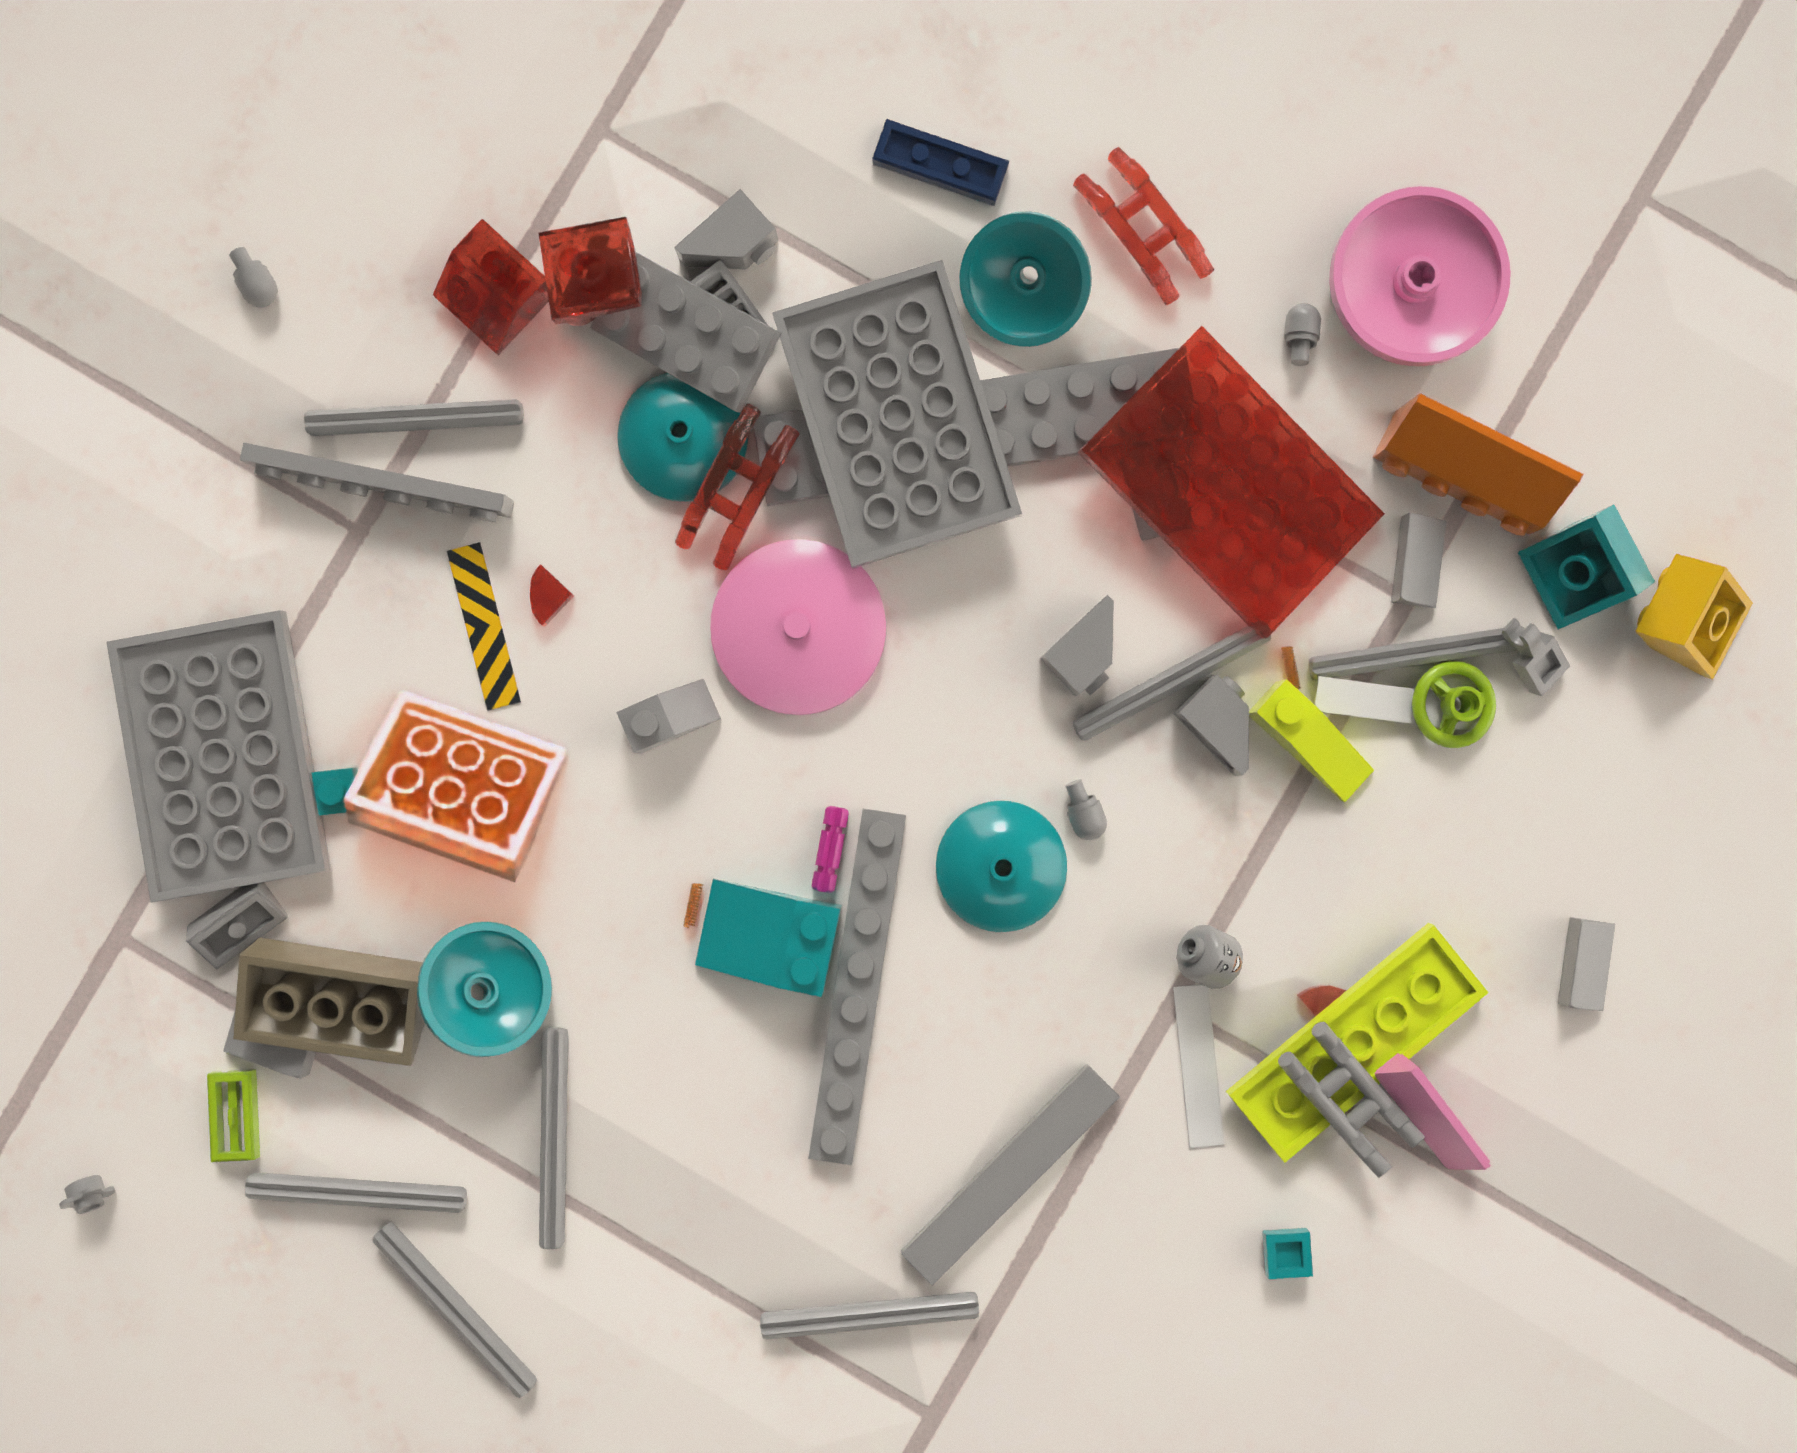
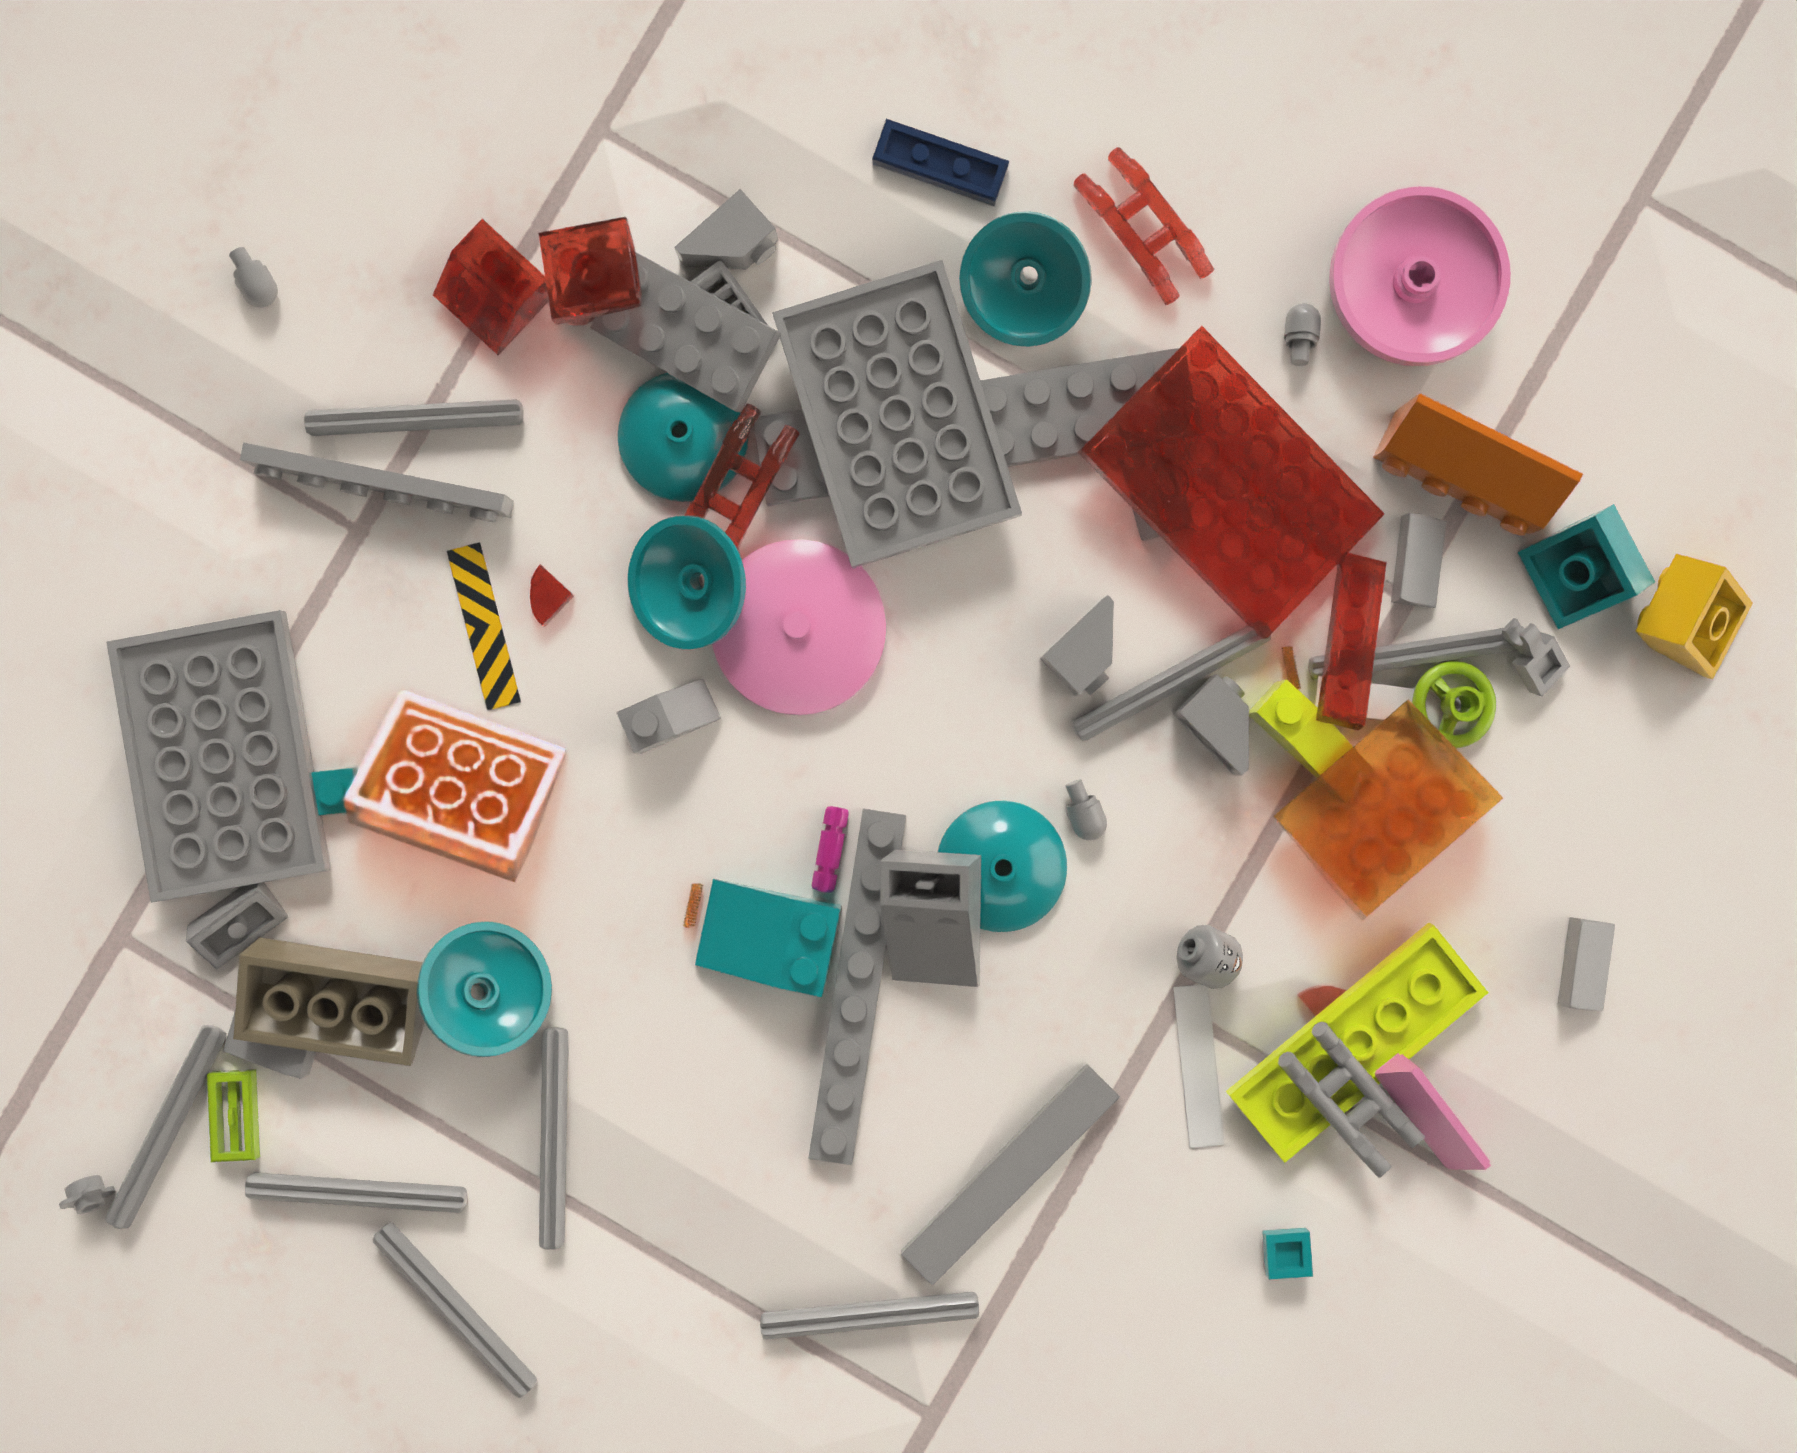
none -> light grey axle [105,1025,226,1229]
none -> teal dish [627,516,746,650]
none -> light grey slope [880,850,981,987]
none -> clear orange slope [1274,699,1503,921]
none -> clear red plate [1316,552,1387,731]

